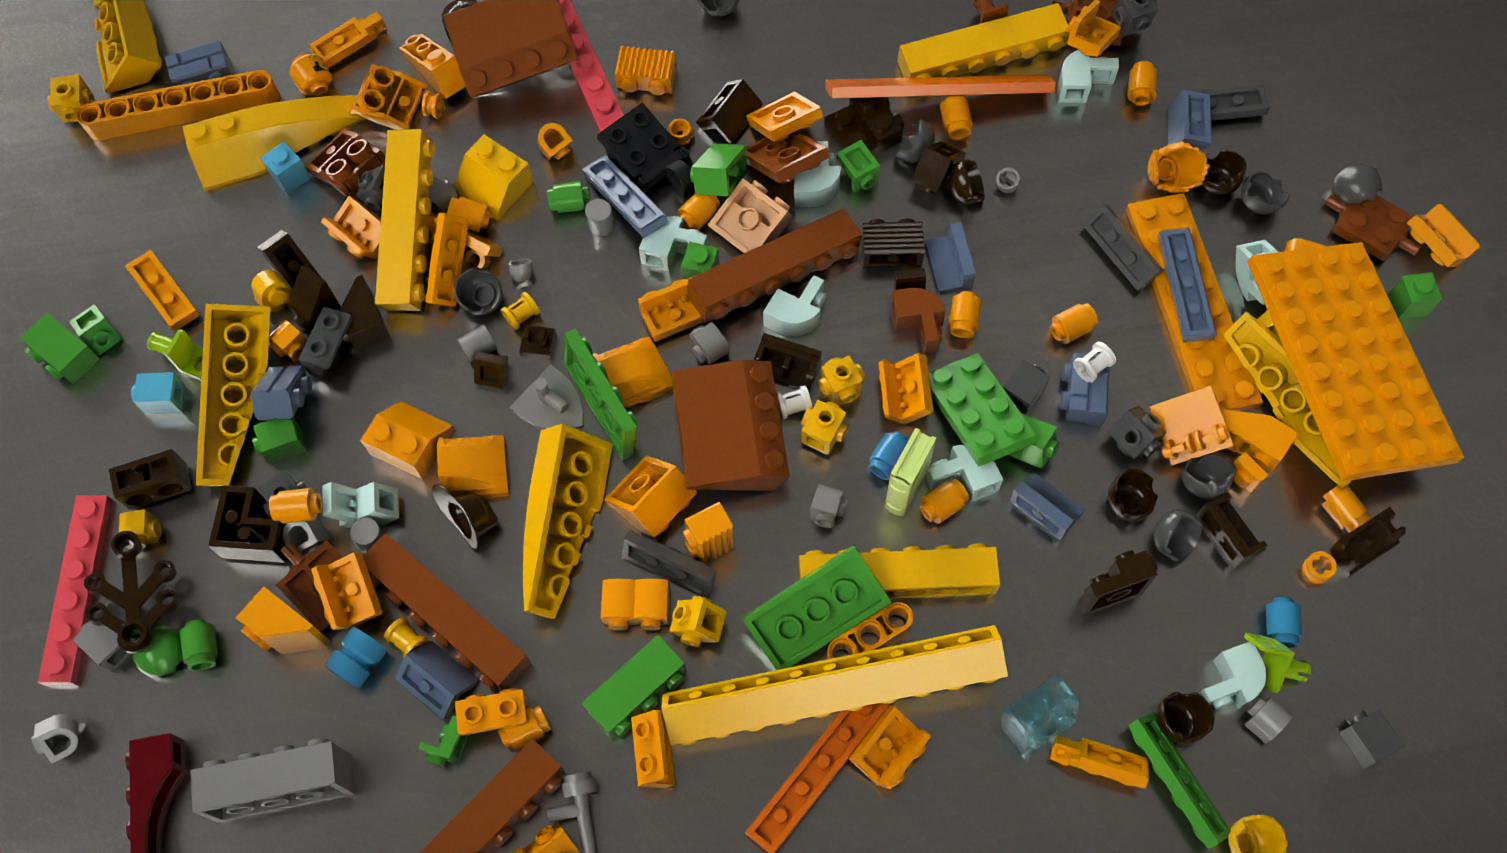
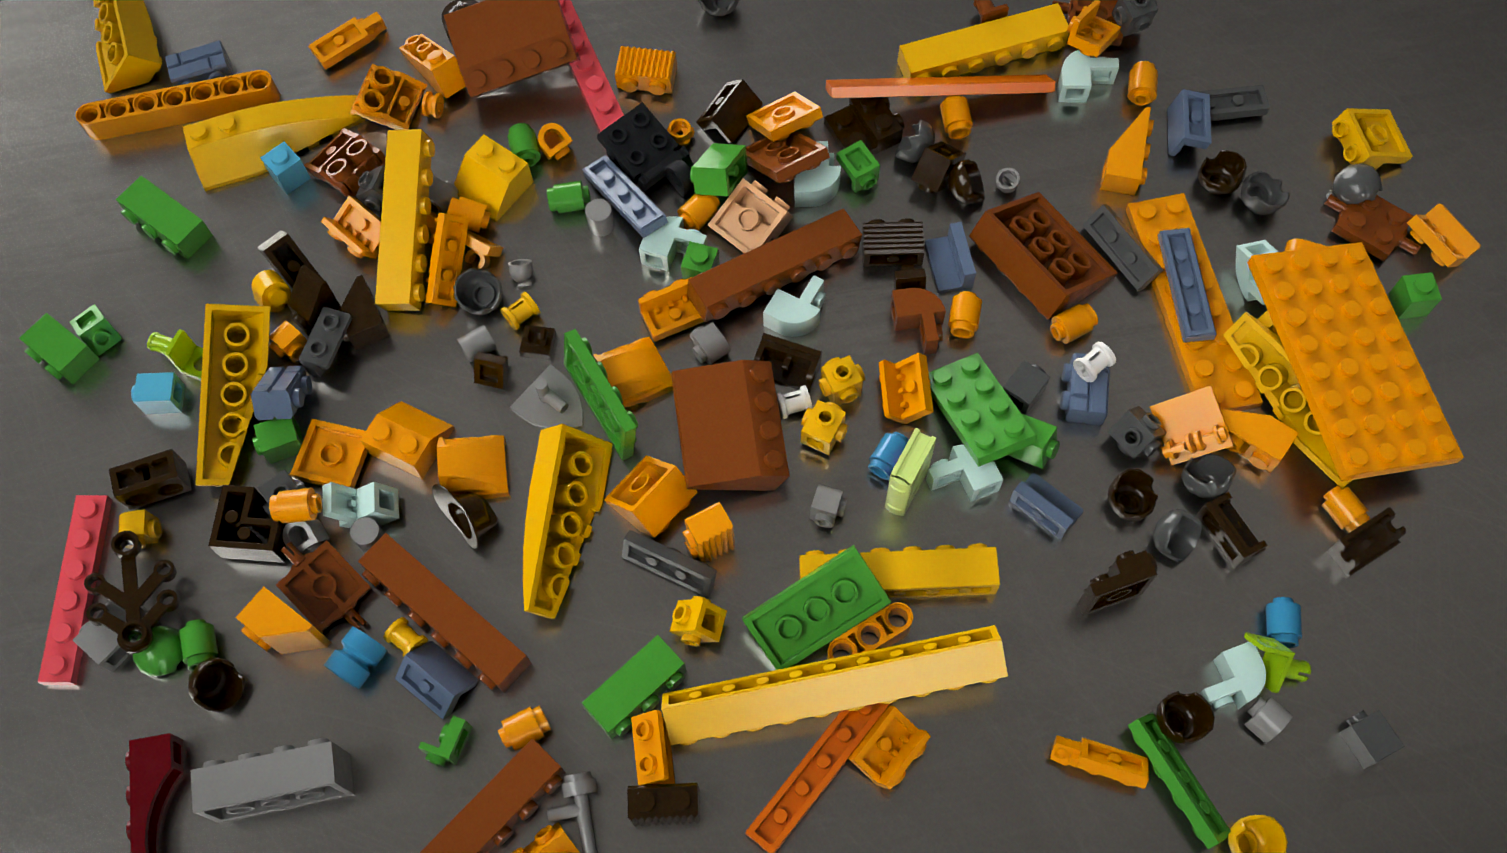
light grey plate [31,714,79,764] -> none
yellow brick [47,74,95,123] -> none
light orange plate [125,249,200,332] -> none
light orange head [289,53,332,96] -> none
light orange bracket [311,552,383,630] -> none
light orange bracket [455,688,530,736] -> none
light orange brick [601,579,670,631] -> none
light orange brick [920,479,969,524] -> none
clear light blue brick [1001,674,1080,754] -> none
light orange hair [1147,141,1210,193] -> none
light orange plate [1233,452,1268,494] -> none
light orange bush [1302,551,1337,584] -> none
none -> bright green brick [116,175,213,259]
none -> dark brown hair [188,657,245,712]
none -> light orange plate [290,418,368,488]
none -> bright green brick [507,123,541,167]
none -> dark brown brick [627,783,700,827]
none -> dark orange slope [969,192,1118,320]
none -> light orange slope [1100,107,1154,196]
none -> yellow plate [1331,108,1413,170]

